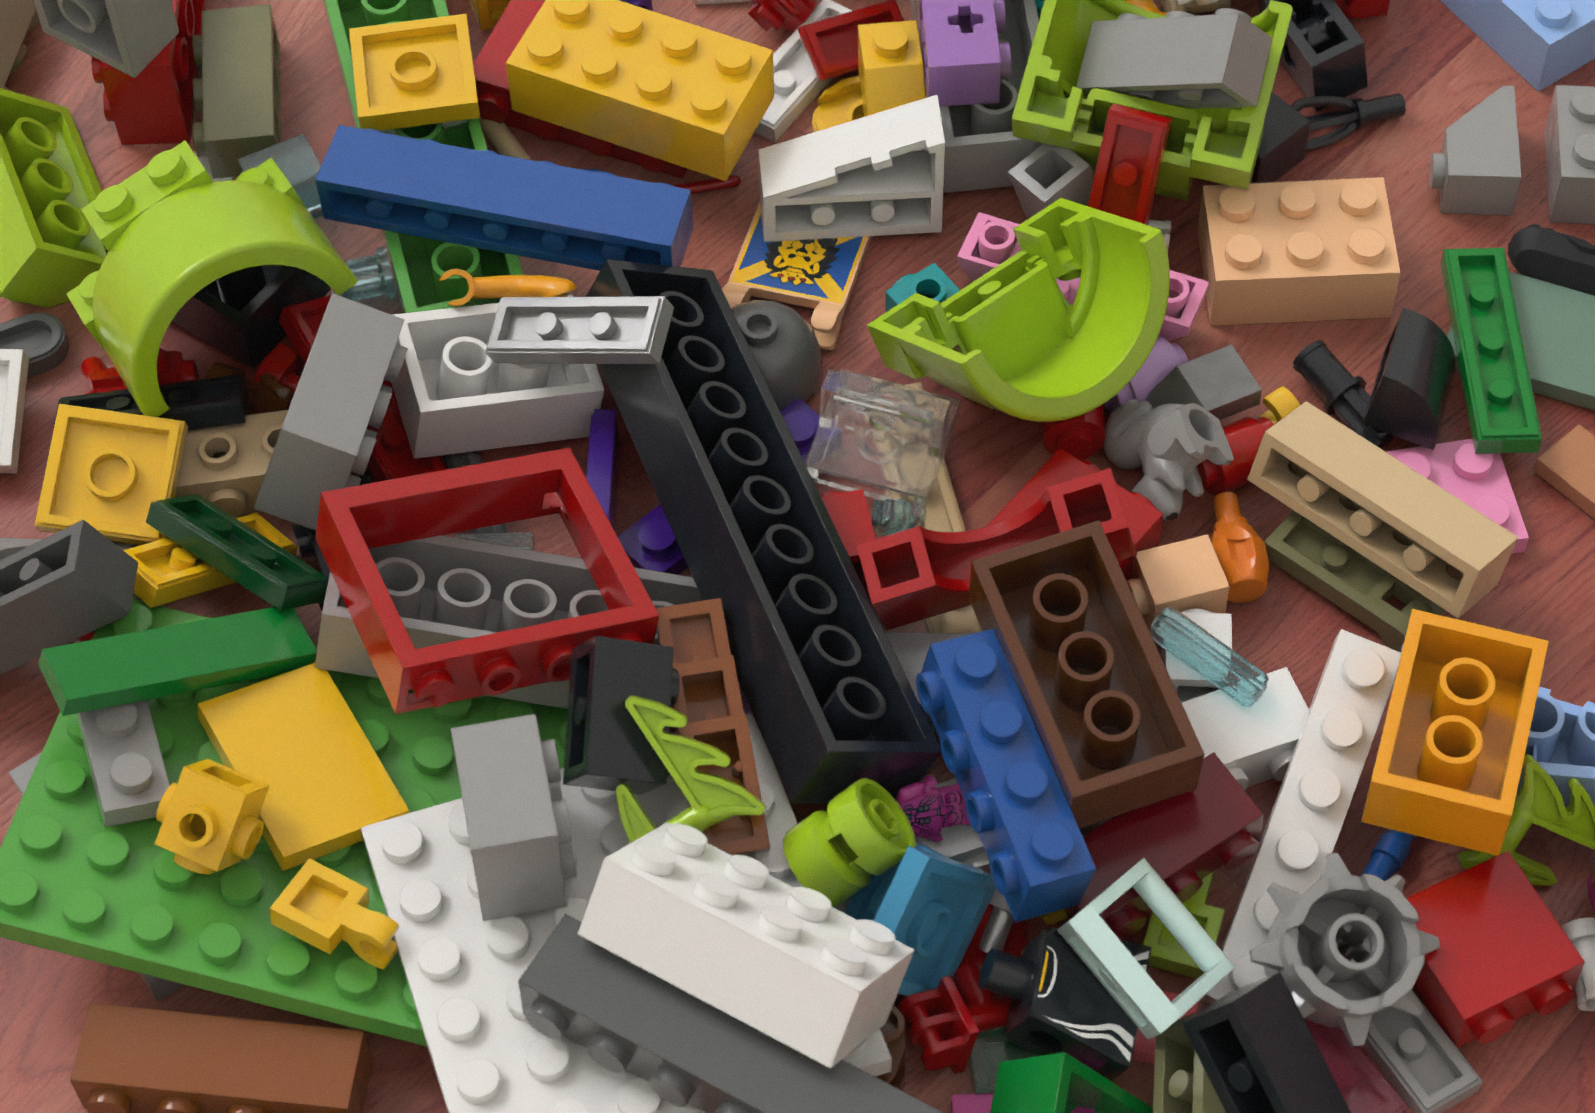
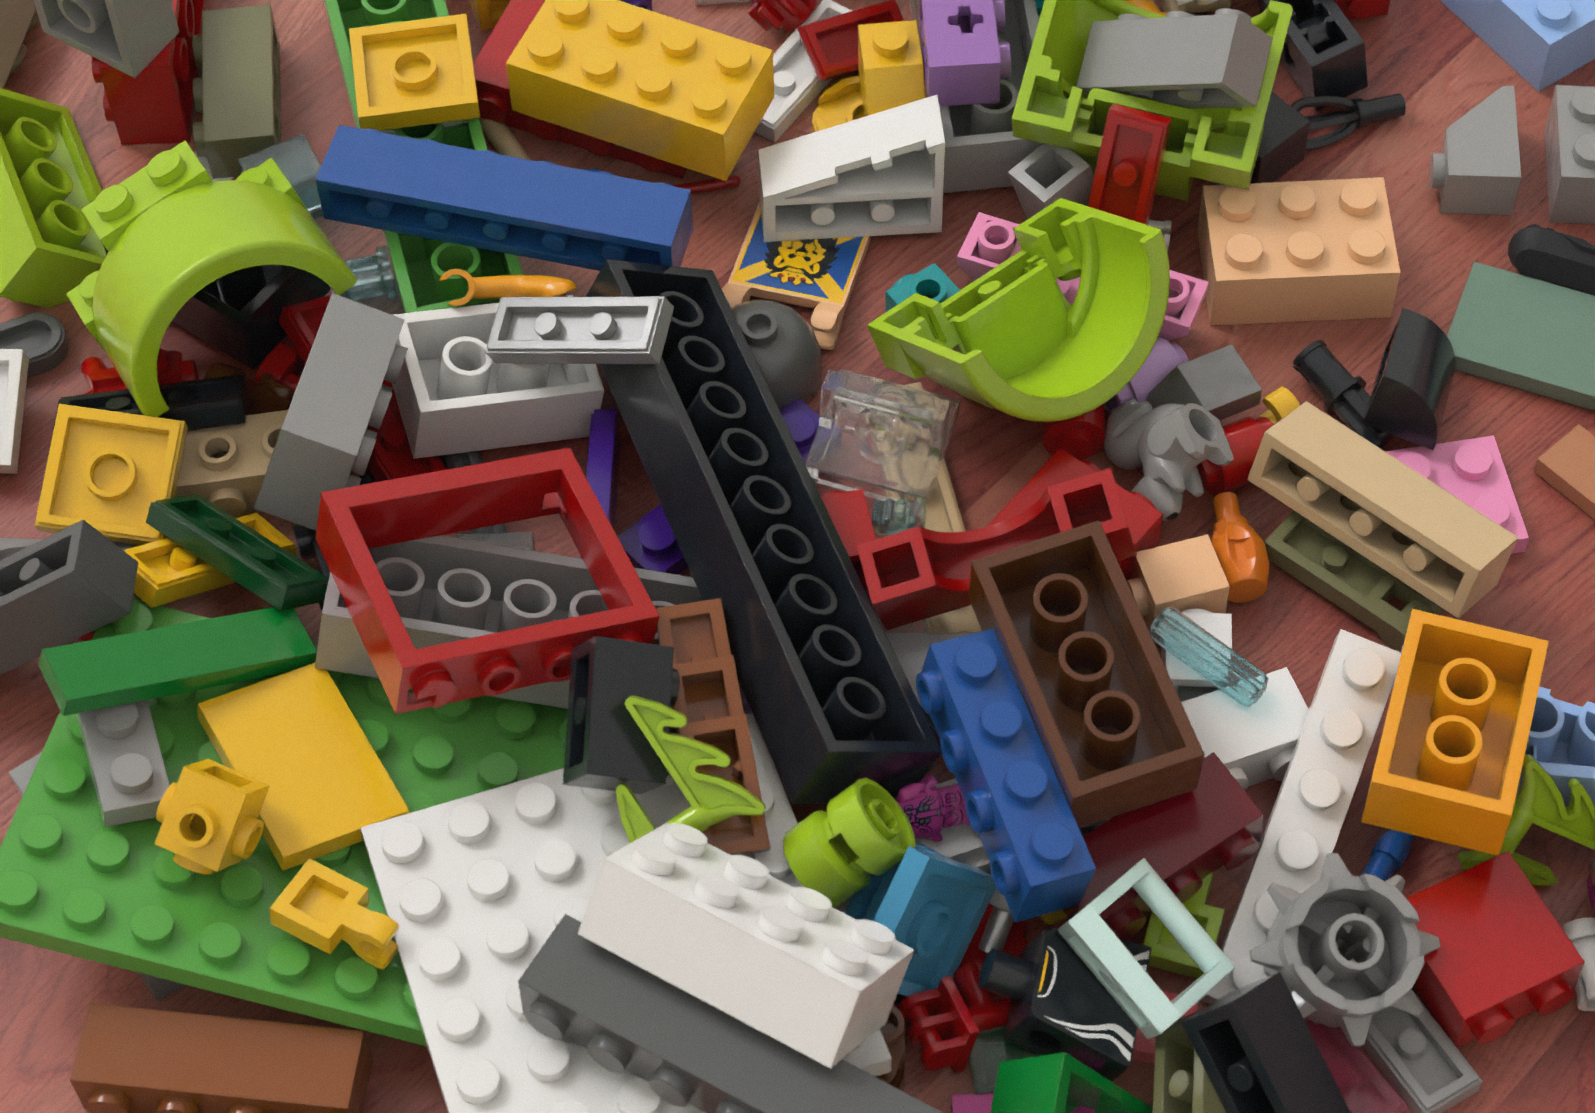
light grey brick [451,714,577,921] -> none
green tile [1440,248,1542,454] -> none

